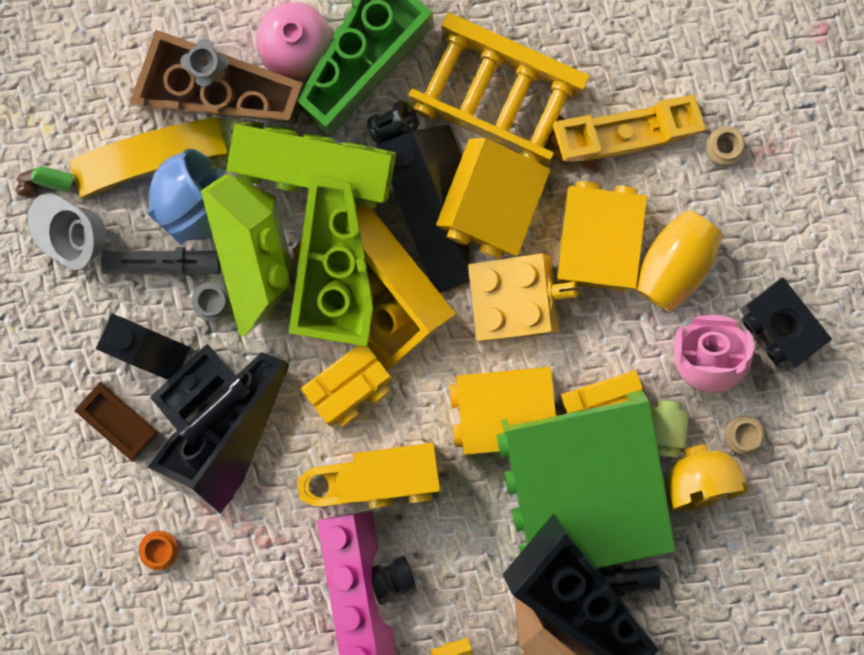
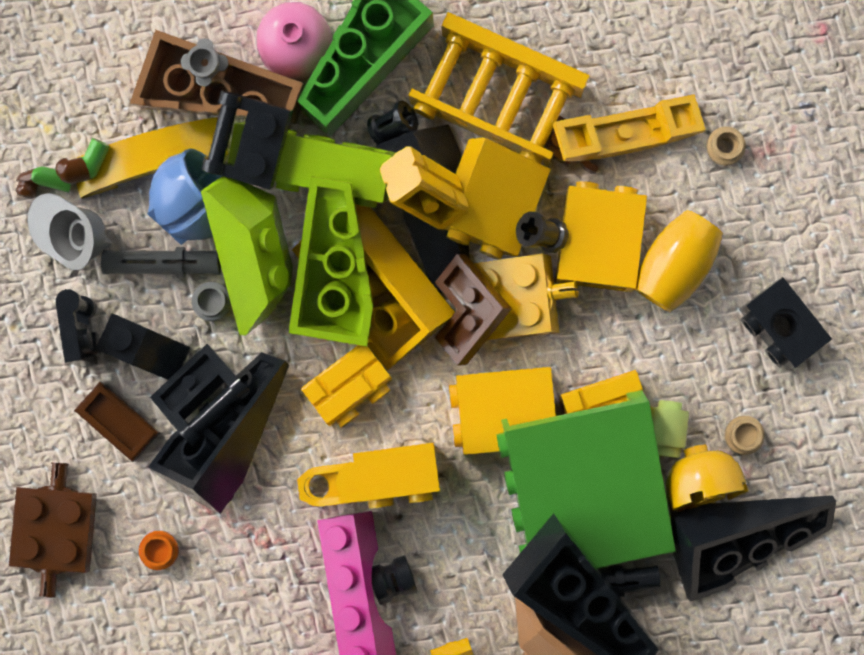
bright pink cylinder [673,315,755,393] -> none
none -> reddish brown plate [9,462,97,598]
none -> arm [55,138,110,184]
none -> black plate [55,289,101,367]
none -> black plate [201,90,293,190]
none -> yellow brick [380,147,470,230]
none -> reddish brown plate [435,254,512,366]
none -> black bush [516,211,569,253]
none -> black wedge [671,495,836,602]

